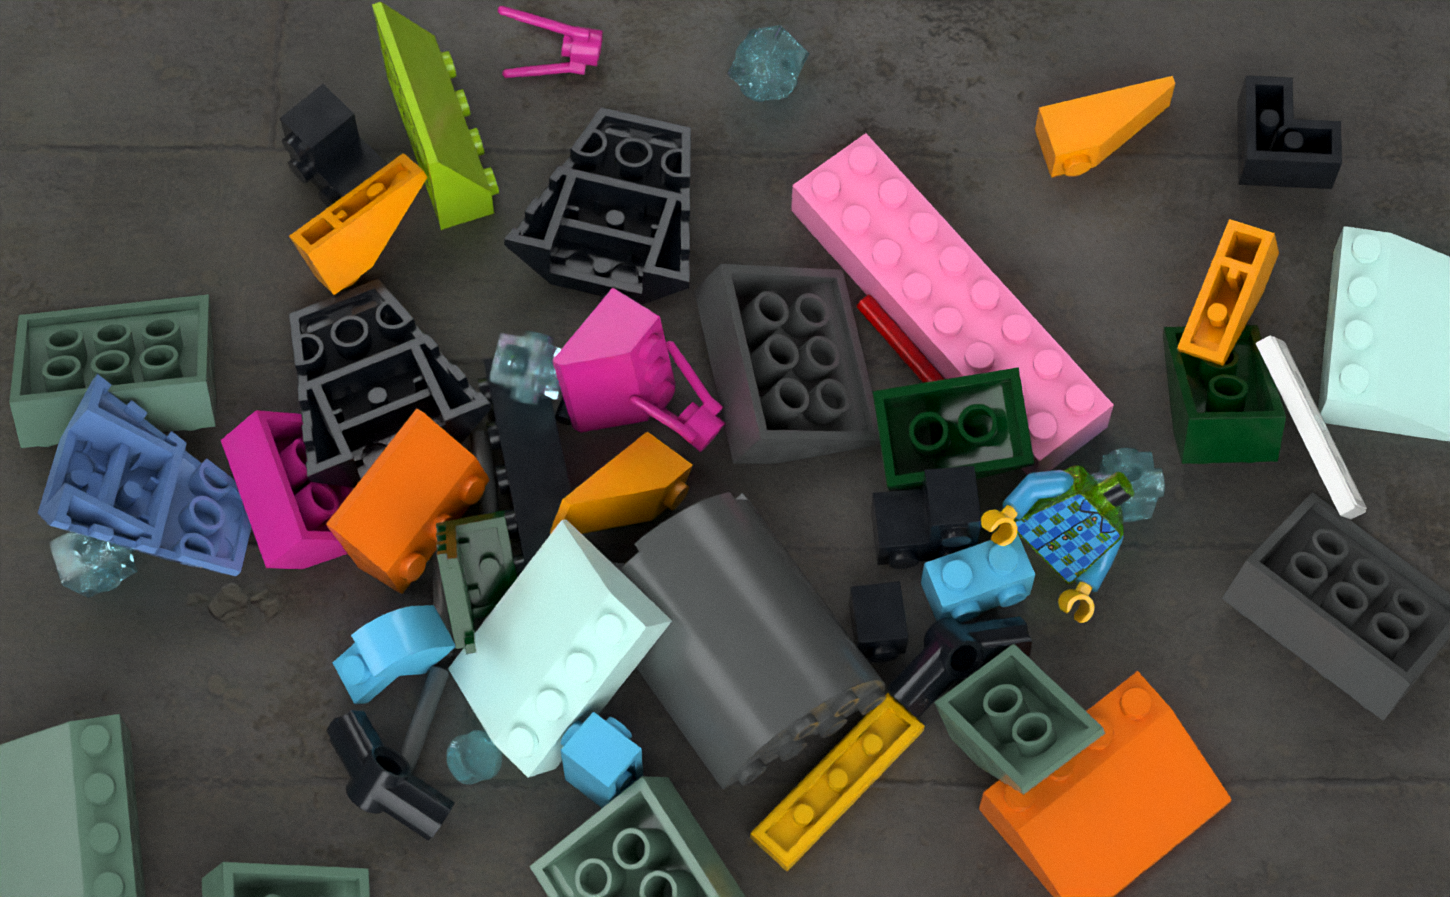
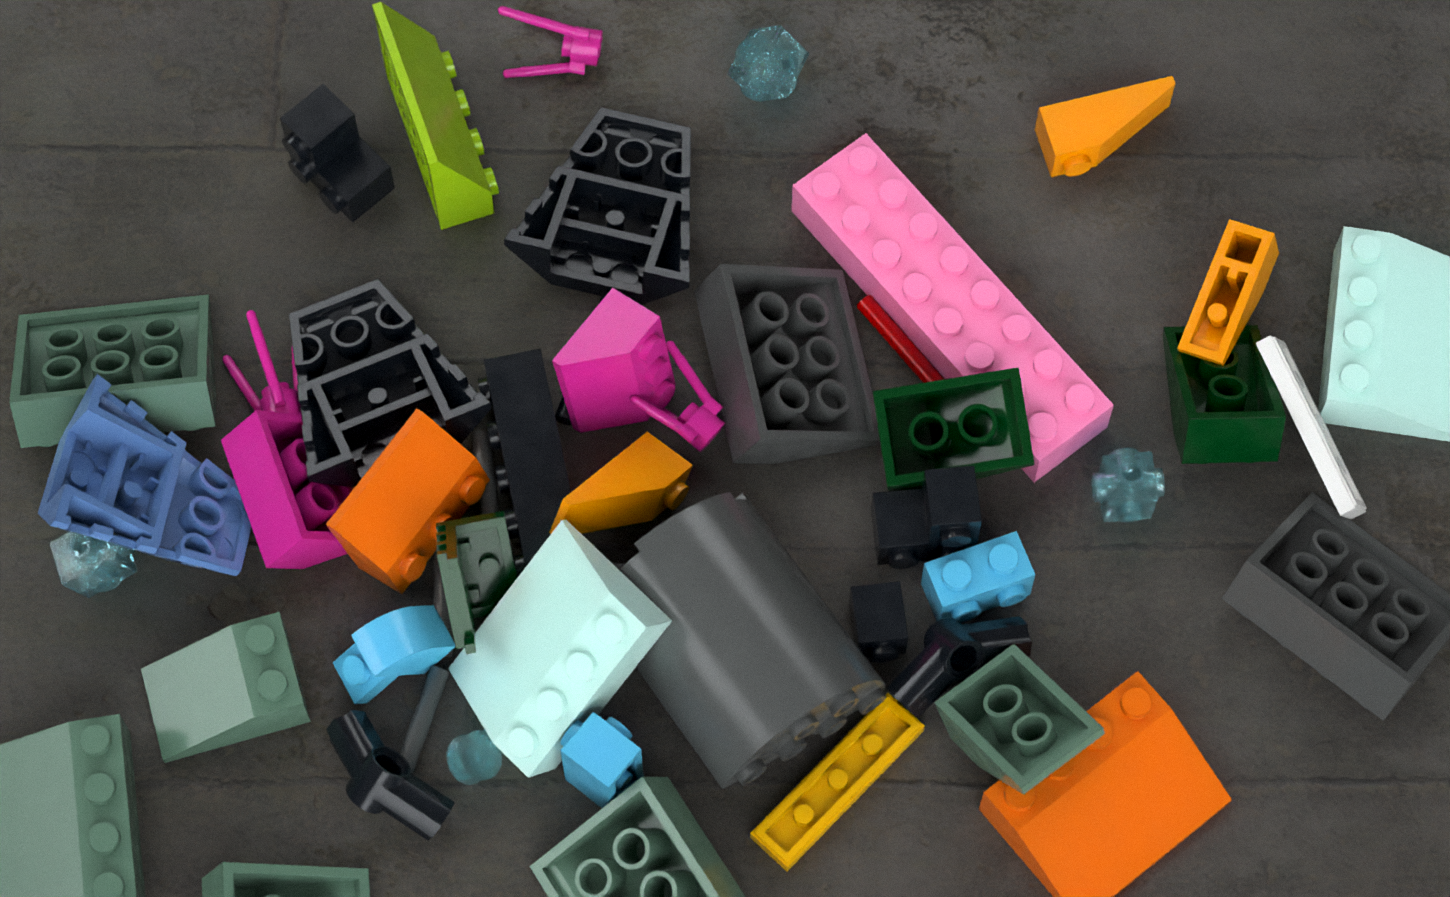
light orange slope [289,153,427,295] -> none
clear light blue brick [489,331,561,405] -> none
torso [981,465,1135,623] -> none
black brick [1237,75,1342,189] -> none
none -> sand green slope [141,612,311,763]
none -> dark pink plant [222,310,302,414]

